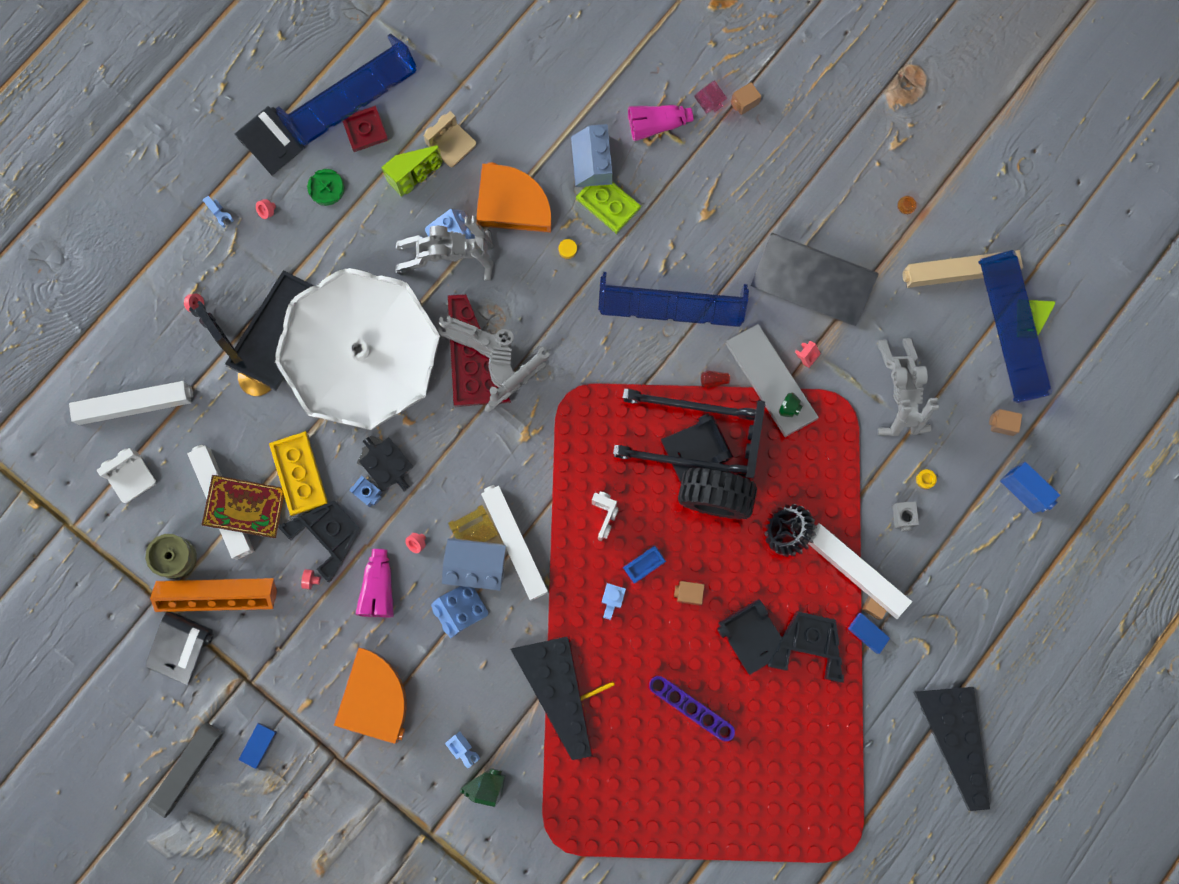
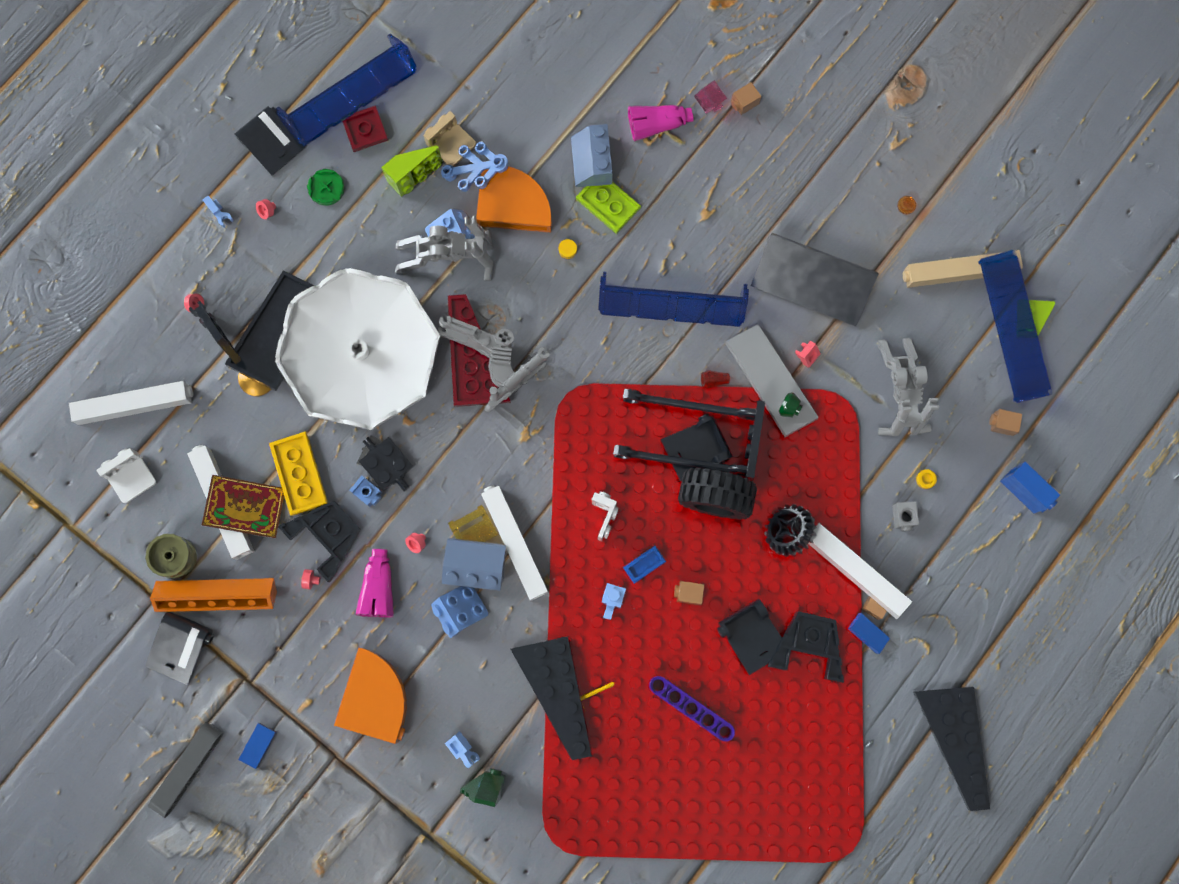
none -> medium blue plant [441,142,508,192]

